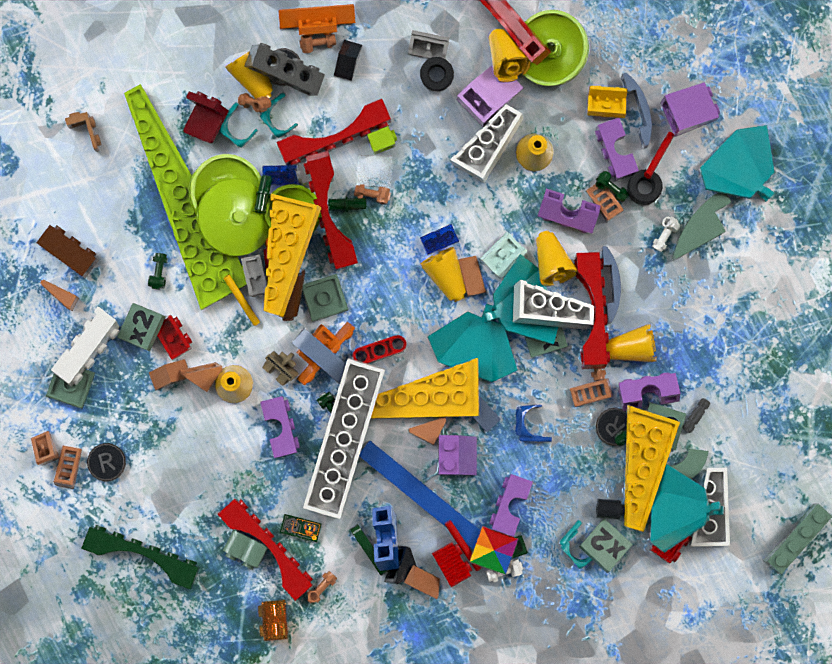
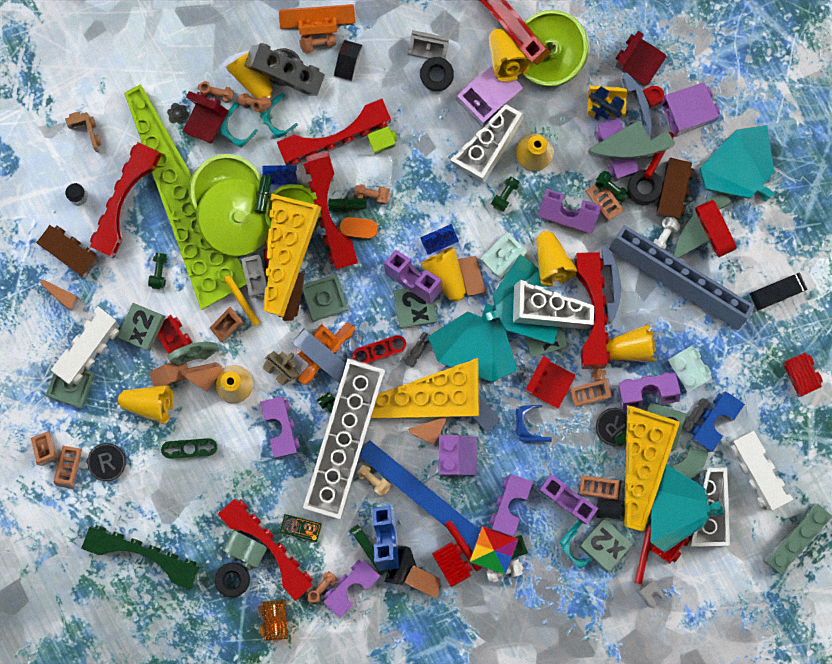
none -> black brick [65,183,88,205]
none -> red arch [90,142,163,257]
none -> yellow cone [118,385,174,424]
none -> dark green beam [161,438,218,459]
none -> clear smoke plant [167,103,189,124]
none -> sand green tile [167,342,219,366]
none -> nougat bar [197,81,234,102]
none -> nougat slope [210,307,244,343]
none -> black tyre [214,562,250,598]
none -> medium lavender arch [324,560,381,618]
none -> orange tile [340,217,378,239]
none -> tan bar [356,464,391,497]
none -> medium lavender arch [384,250,442,304]
none -> sand green tile [393,288,437,328]
none -> dark grey axle [405,332,429,368]
none -> dark green bar [491,176,520,212]
none -> red bracket [525,356,575,408]
none -> medium lavender arch [539,474,598,524]
none -> nougat slope [579,475,621,500]
none -> sand green slope [588,120,675,160]
none -> clear blue hips [589,86,625,121]
none -> sand blue brick [609,225,754,330]
none -> dark red bracket [615,31,666,86]
none -> red bar [634,526,651,584]
none -> light grey hinge [636,578,664,608]
none -> red tile [642,86,664,109]
none -> reddish brown brick [656,157,694,220]
none -> light aqua bracket [668,346,712,392]
none -> blue arch [691,391,745,452]
none -> red beam [695,199,737,258]
none -> white wedge [730,431,793,510]
none -> black beam [749,272,808,311]
none -> red brick [782,352,823,397]

